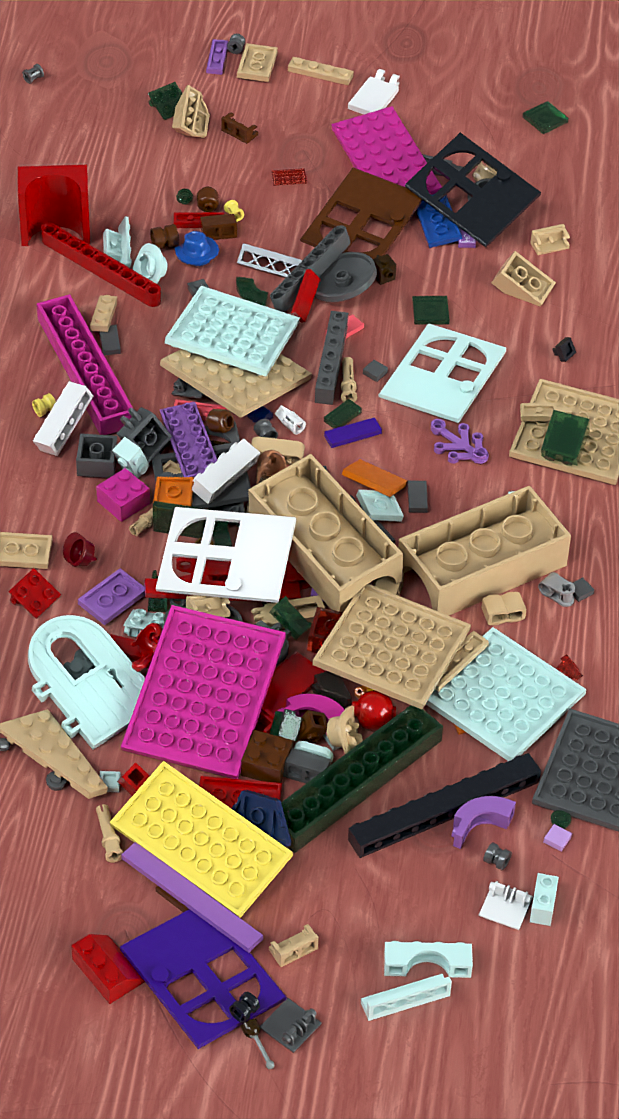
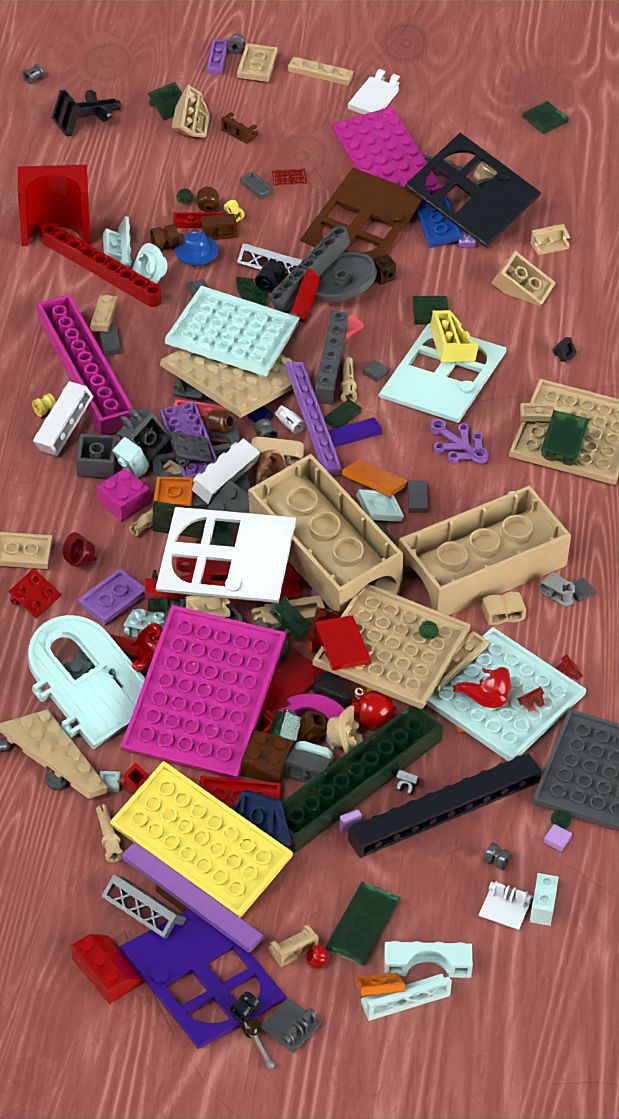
medium lavender arch [451,796,516,849] -> none
none -> black piece [51,90,121,136]
none -> fence [102,874,186,939]
none -> dark grey hinge [171,432,212,467]
none -> dark grey plate [206,480,249,533]
none -> dark grey tile [240,171,274,199]
none -> black wheel [255,260,285,293]
none -> medium lavender tile [285,362,343,475]
none -> red piece [306,944,329,969]
none -> red tile [314,615,371,671]
none -> clear green tile [326,881,400,966]
none -> lavender tile [339,810,362,834]
none -> orange tile [355,972,405,996]
none -> tile [396,770,421,794]
none -> clear green plate [418,621,439,640]
none -> light yellow wedge [430,310,479,362]
none -> red piece [452,667,511,708]
none -> clear red tile [517,687,545,712]

